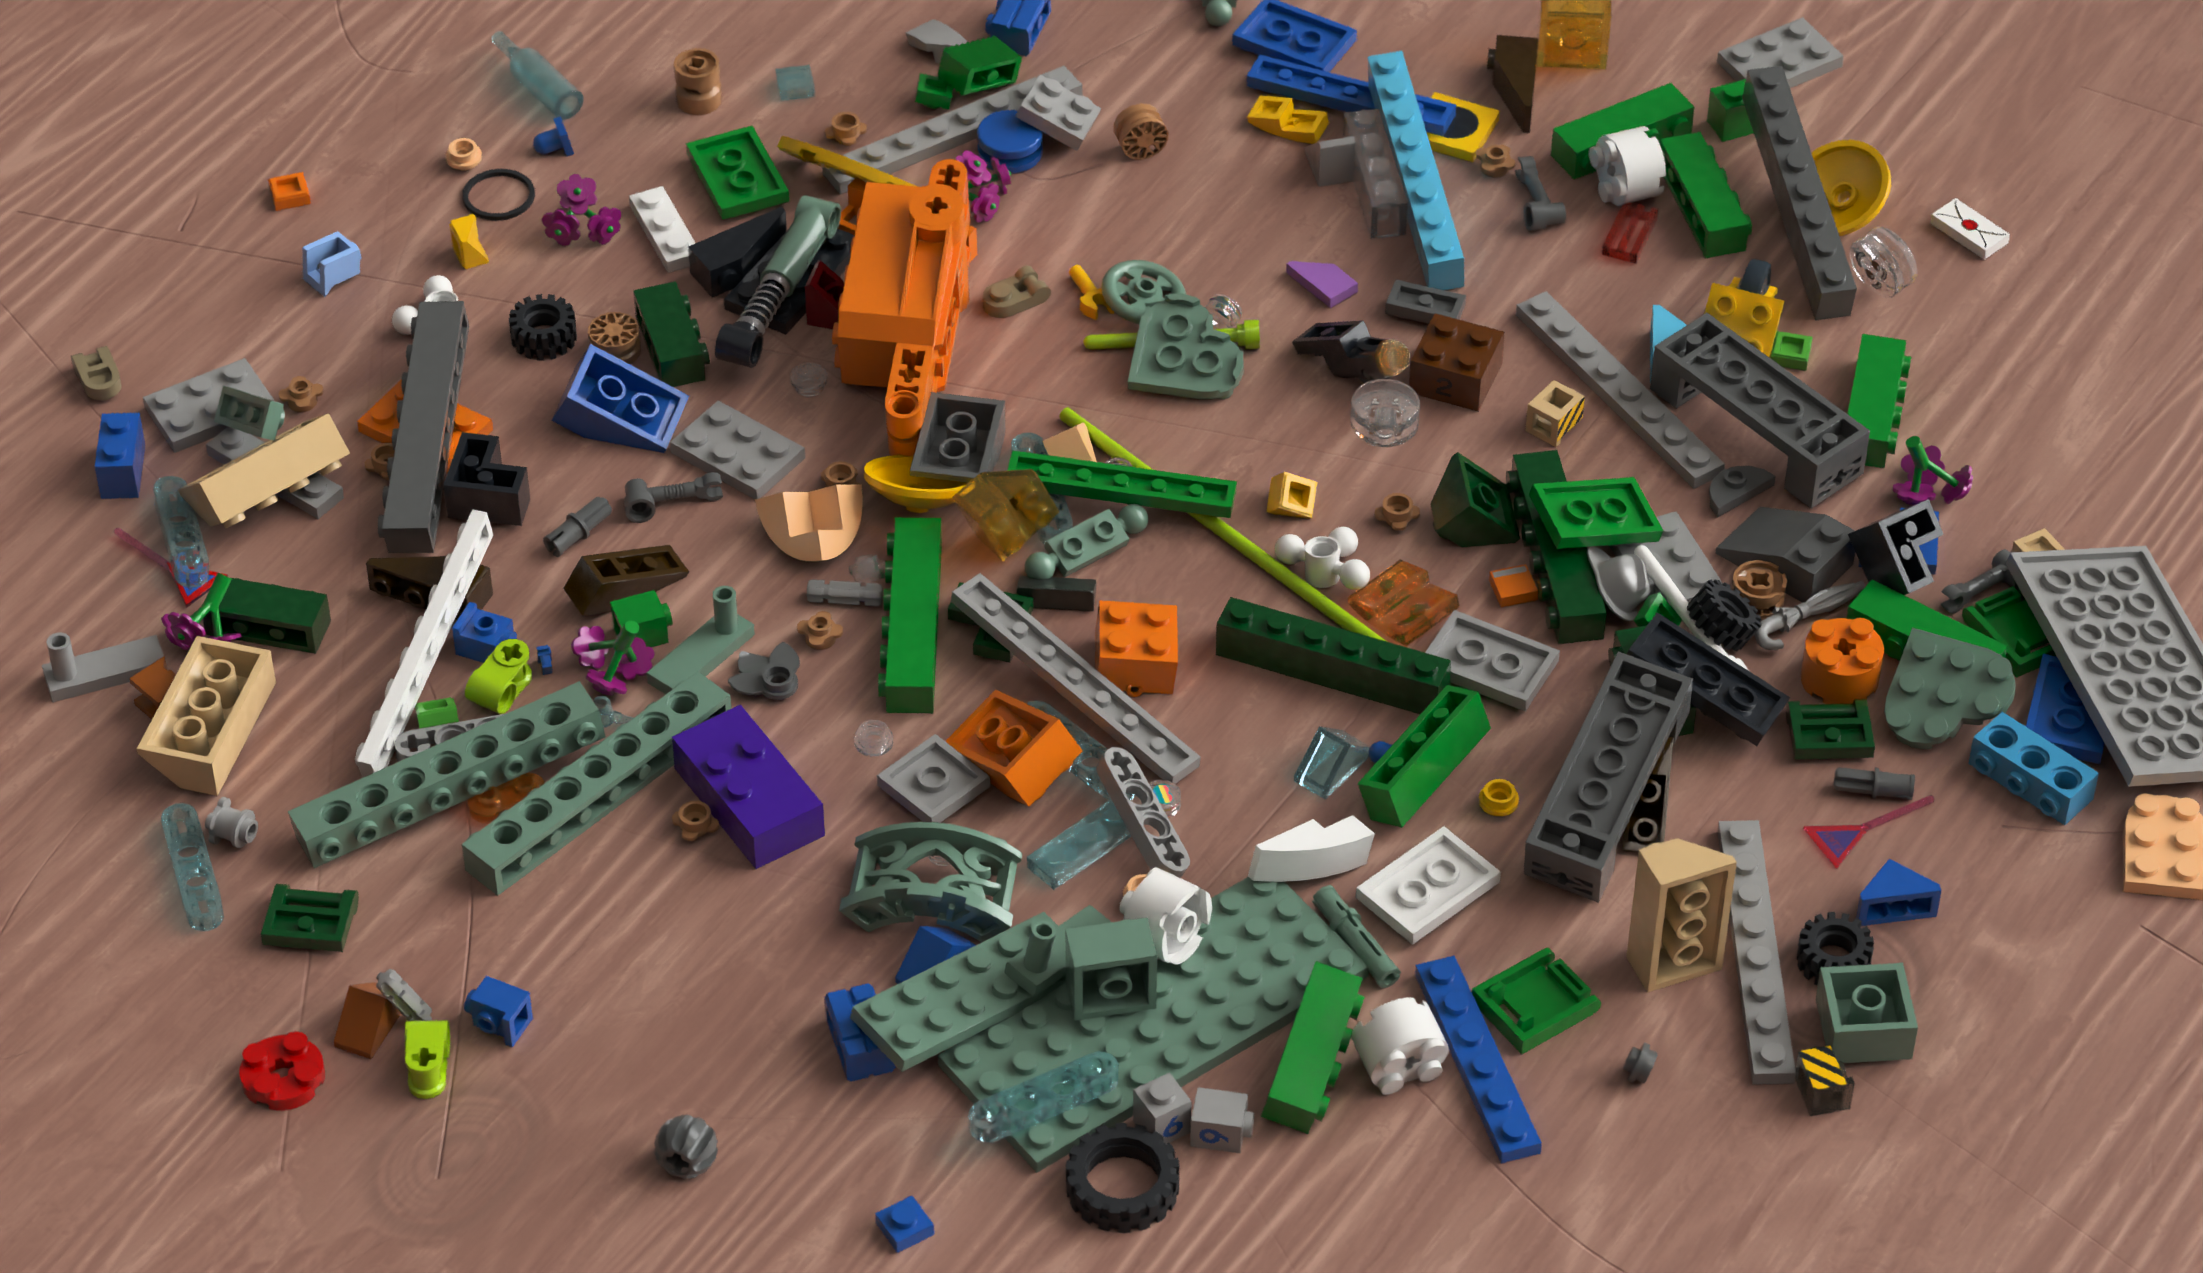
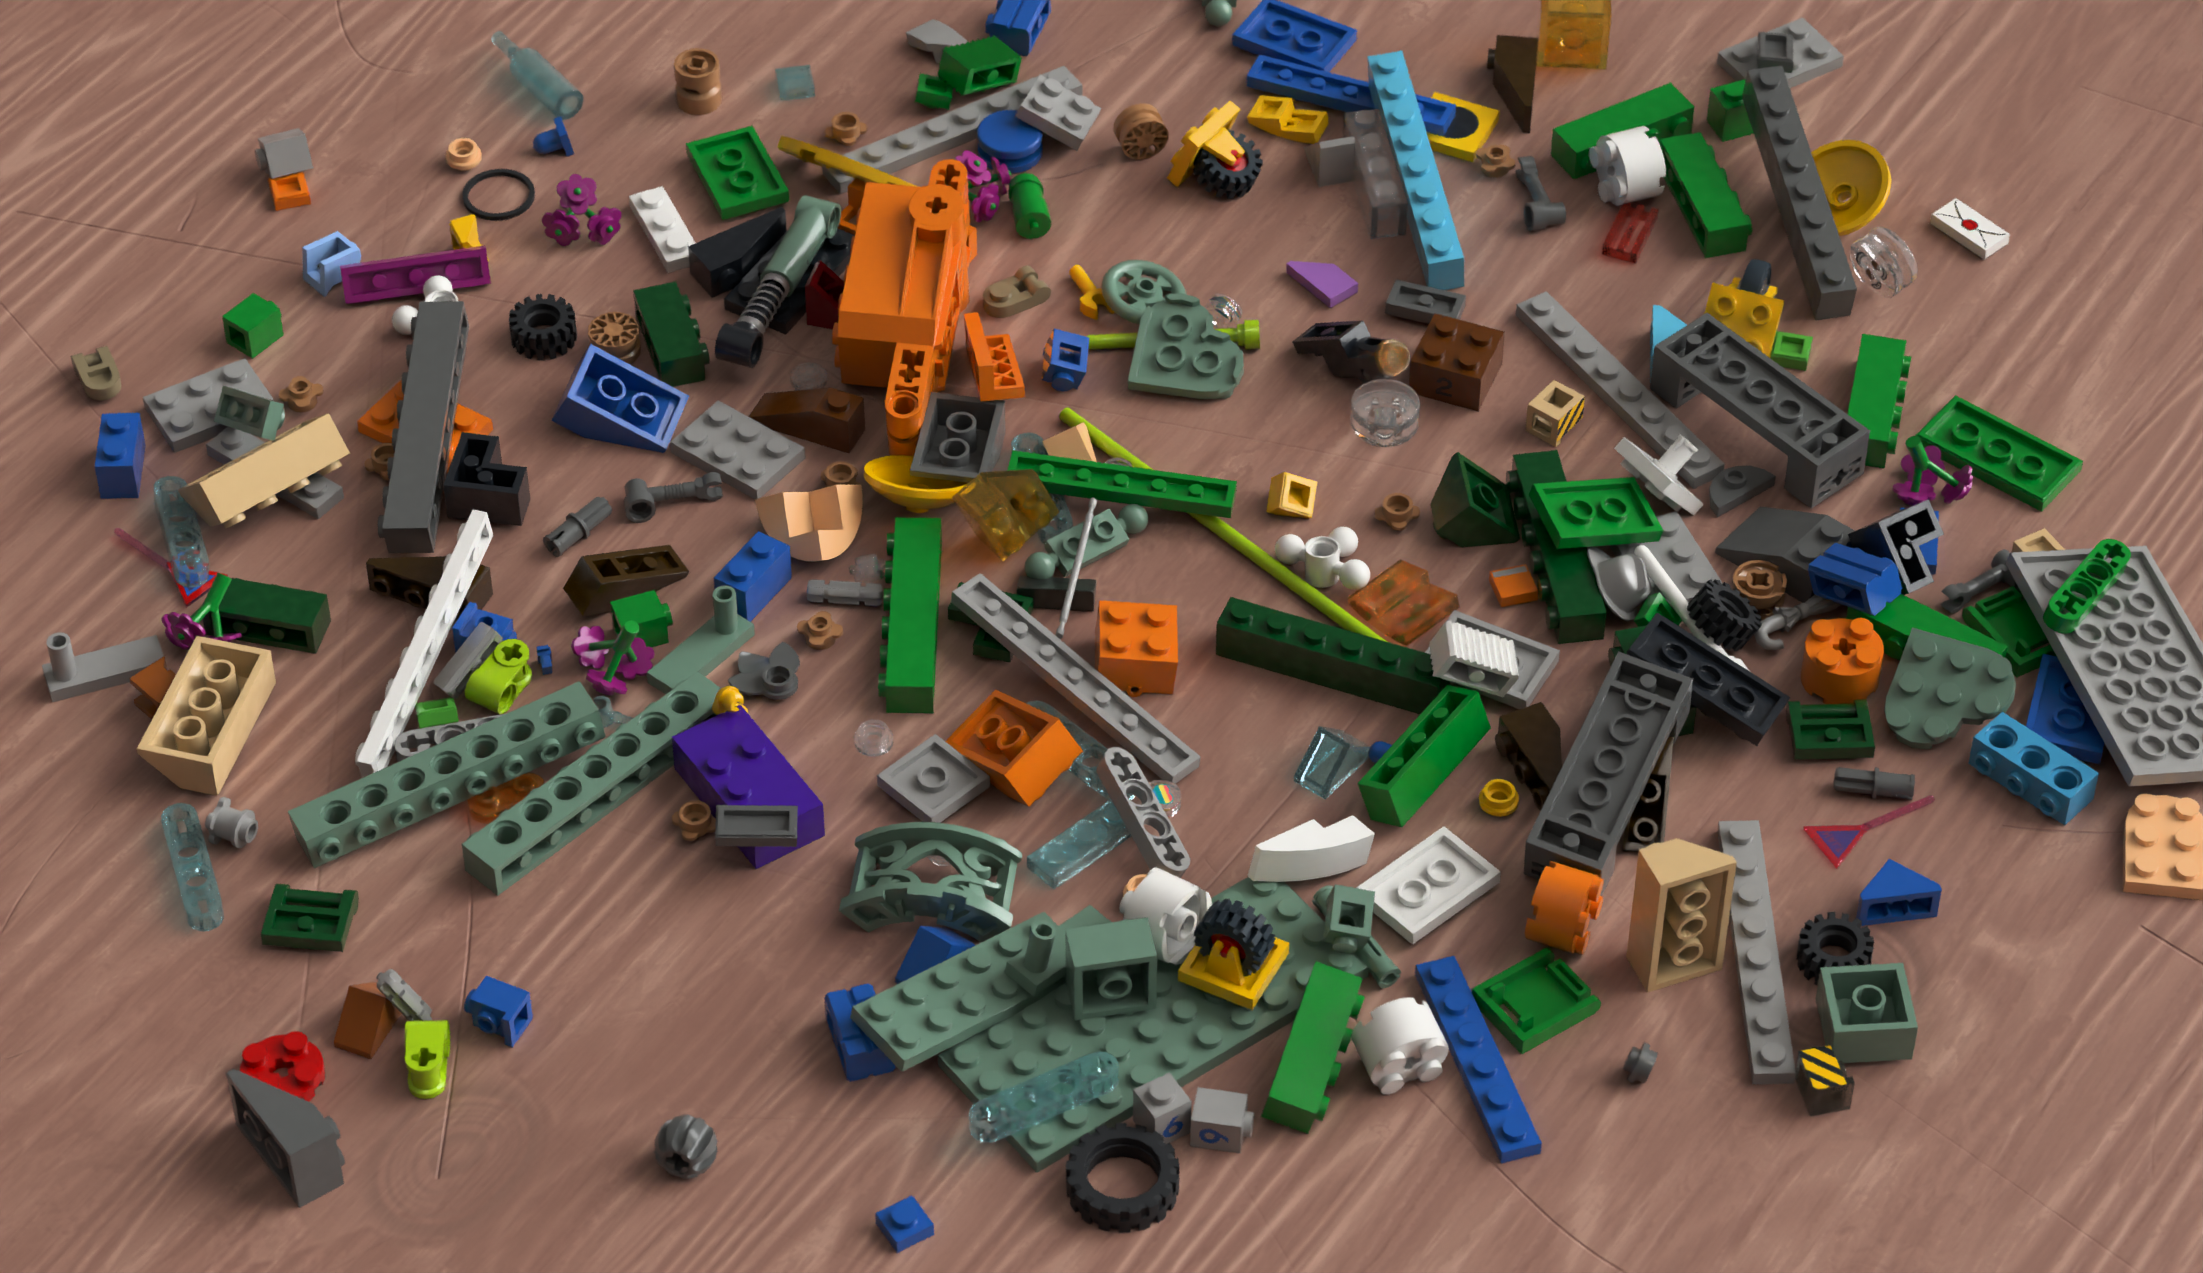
none -> green brick [222,293,284,359]
none -> dark grey slope [226,1069,345,1208]
none -> light grey brick [255,128,313,179]
none -> magenta plate [340,246,491,304]
none -> light grey slope [433,622,503,699]
none -> yellow arm [712,686,748,715]
none -> blue brick [714,531,792,622]
none -> dark grey tile [715,805,798,847]
none -> reddish brown slope [748,387,865,454]
none -> orange fence [964,312,1025,402]
none -> green piece [1008,173,1051,239]
none -> blue brick [1042,329,1089,391]
none -> light grey piece [1055,498,1097,639]
none -> plate [1167,101,1263,199]
none -> plate [1178,899,1289,1010]
none -> sand green brick [1323,884,1375,953]
none -> white brick [1429,620,1519,697]
none -> dark brown slope [1495,702,1562,811]
none -> orange brick [1525,861,1604,955]
none -> white plate [1614,434,1704,515]
none -> dark grey tile [1757,32,1793,73]
none -> blue brick [1808,543,1902,616]
none -> green tile [1915,395,2083,512]
none -> green beam [2043,539,2131,634]

